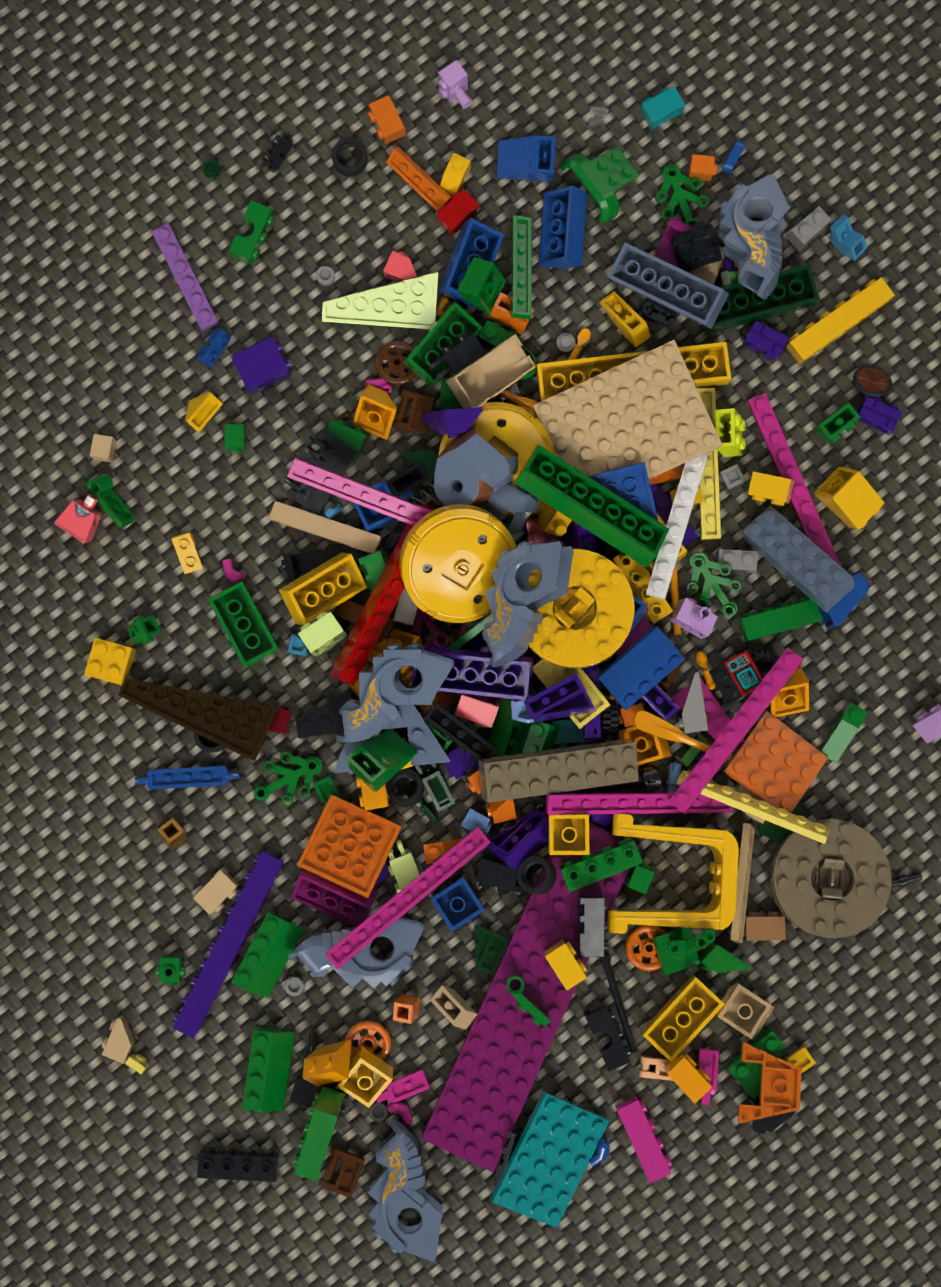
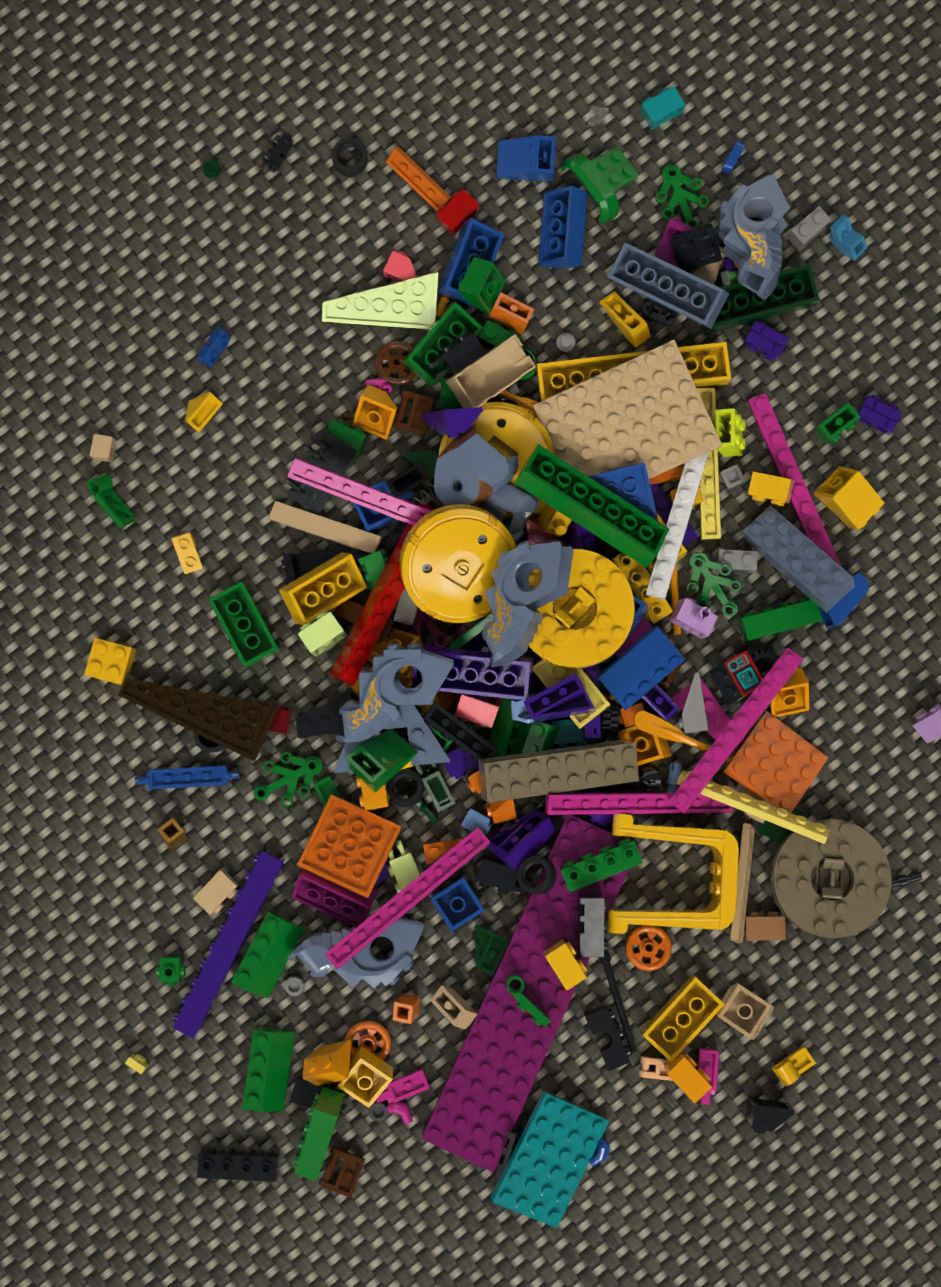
coral torso [54,494,101,543] -> none
tan slope [101,1015,135,1064] -> none
green brick [127,615,161,645] -> none
medium lavender plate [152,223,219,332] -> none
dark pink arm [222,559,245,583] -> none
green brick [224,424,246,454] -> none
green arch [229,200,275,265] -> none
dark purple brick [231,337,291,394] -> none
dark azure tile [288,634,307,657] -> none
black bar [302,1032,318,1056] -> none
light grey tile [316,266,335,286] -> none
dark azure tile [324,503,344,520] -> none
orange brick [367,95,406,145] -> none
sand blue animal [368,1118,444,1262] -> none
lavender brick [437,60,473,109] -> none
yellow slope [440,153,471,197] -> none
green plate [511,215,532,320] -> none
yellow brick [548,814,589,855] -> none
light orange piece [567,328,591,360] -> none
dark pink brick [615,1096,672,1183] -> none
green brick [624,863,655,895] -> none
green piece [652,928,715,976] -> none
bright green piece [675,732,708,767] -> none
orange brick [688,154,717,182] -> none
light orange piece [696,651,716,690] -> none
green slope [699,942,750,973] -> none
green wedge [725,1027,785,1101] -> none
orange wing [737,1043,802,1123] -> none
yellow brick [787,277,895,365] -> none
slope [820,703,868,763] -> none
copper wheel [853,366,892,397] -> none

